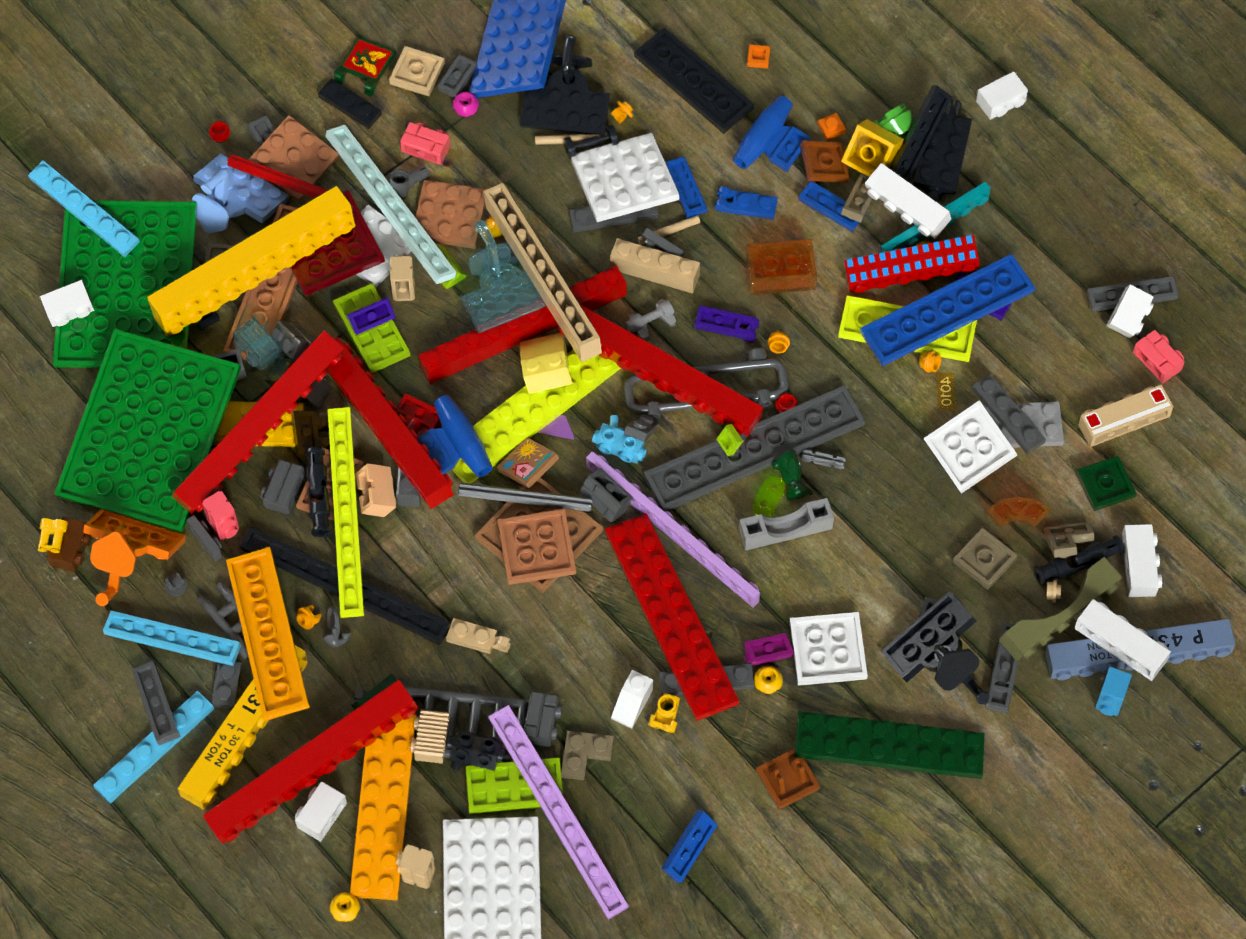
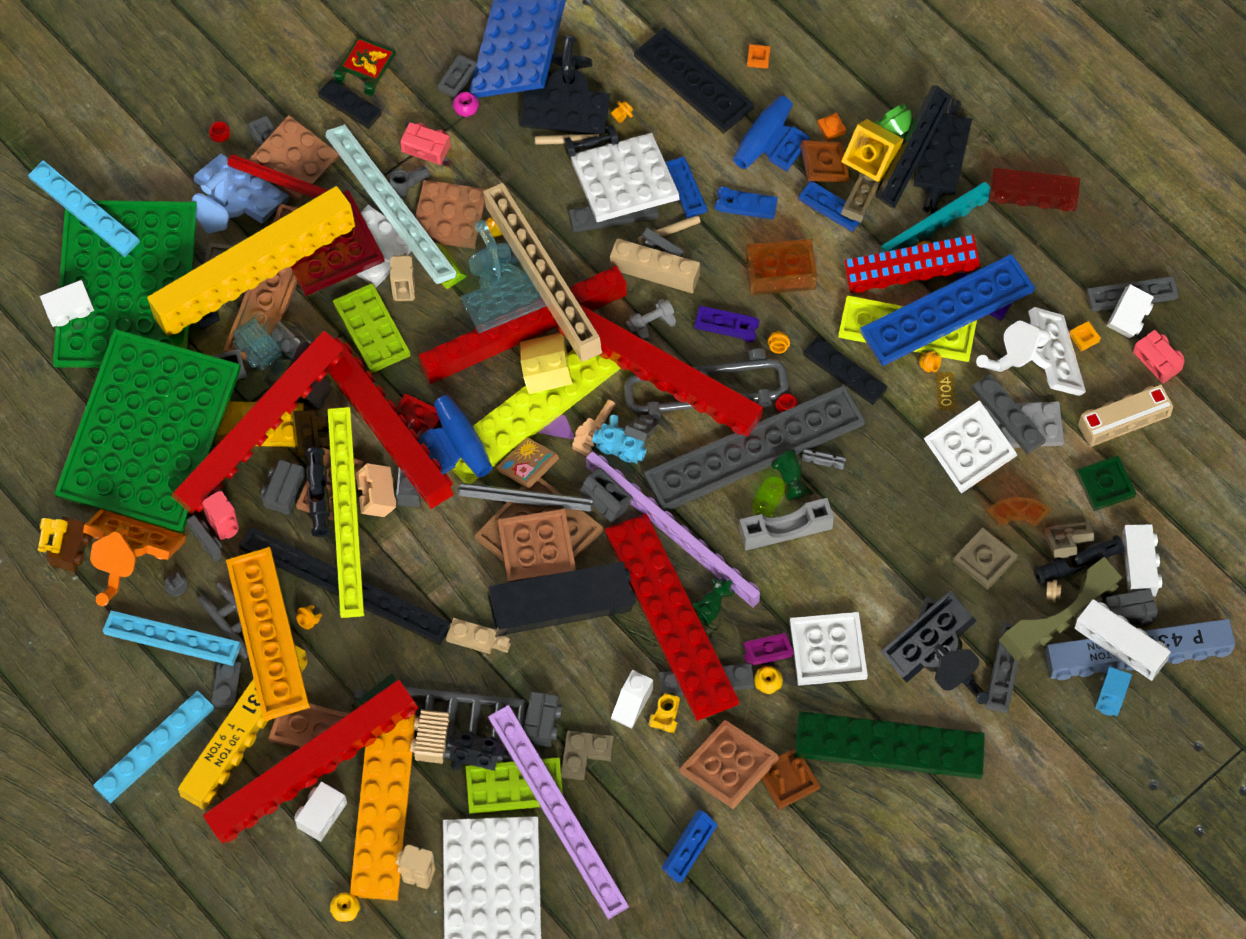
dark grey plate [132,661,181,746] -> none
dark grey piece [322,607,351,648] -> none
dark purple slope [345,297,396,335] -> none
tan plate [389,46,445,96] -> none
lime tile [716,424,743,456] -> none
white brick [865,163,951,239] -> none
white brick [976,71,1028,120] -> none
none -> nougat plate [268,703,349,749]
none -> black brick [487,562,636,636]
none -> light nougat piece [572,400,615,456]
none -> nougat plate [679,720,779,809]
none -> dark green animal [692,577,735,626]
none -> black plate [803,336,887,405]
none -> white plate [976,307,1086,396]
none -> clear red brick [989,168,1080,211]
none -> light orange plate [1069,321,1101,352]
none -> dark grey brick [1104,589,1157,626]

